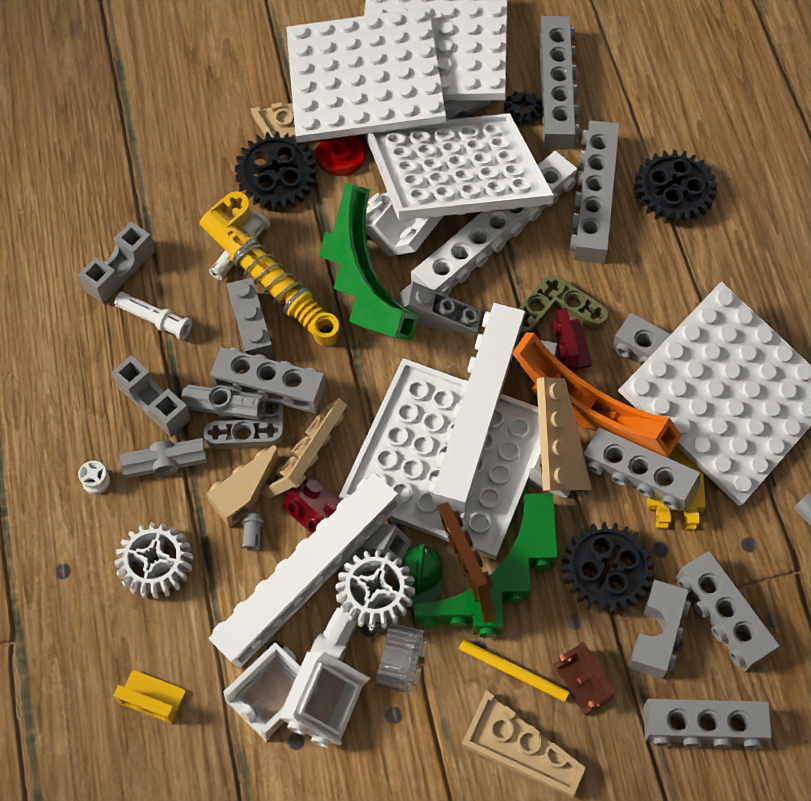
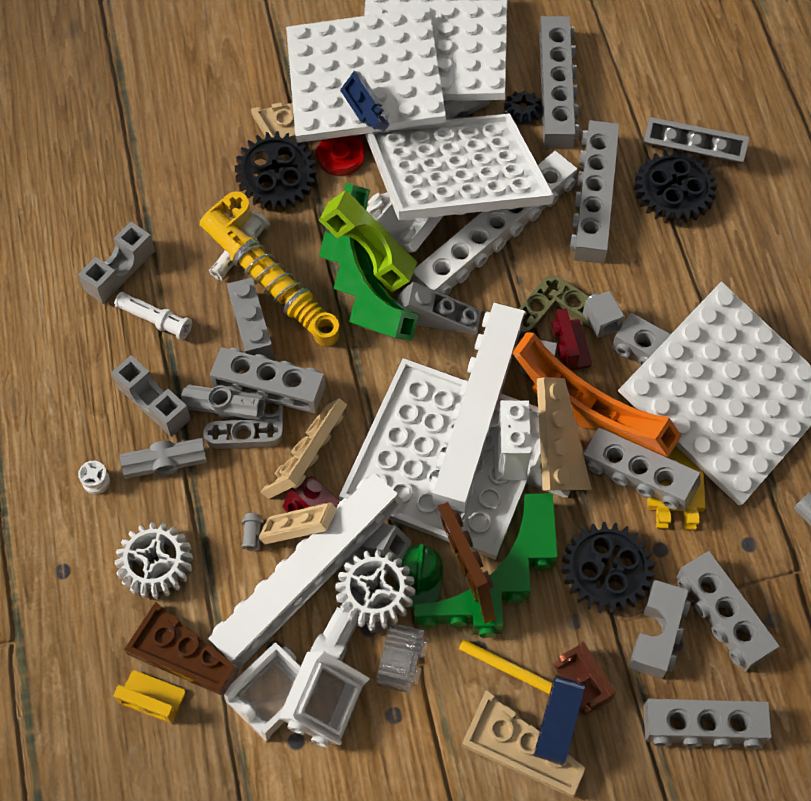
tan slope [206,445,279,528] -> none
none -> reddish brown wing [124,602,238,696]
none -> tan tile [259,503,337,545]
none -> lime arch [319,190,417,293]
none -> dark blue hinge [340,70,390,132]
none -> white window [493,401,531,480]
none -> dark blue beam [534,675,585,766]
none -> light grey brick [583,291,624,338]
none -> light grey brick [644,117,749,164]

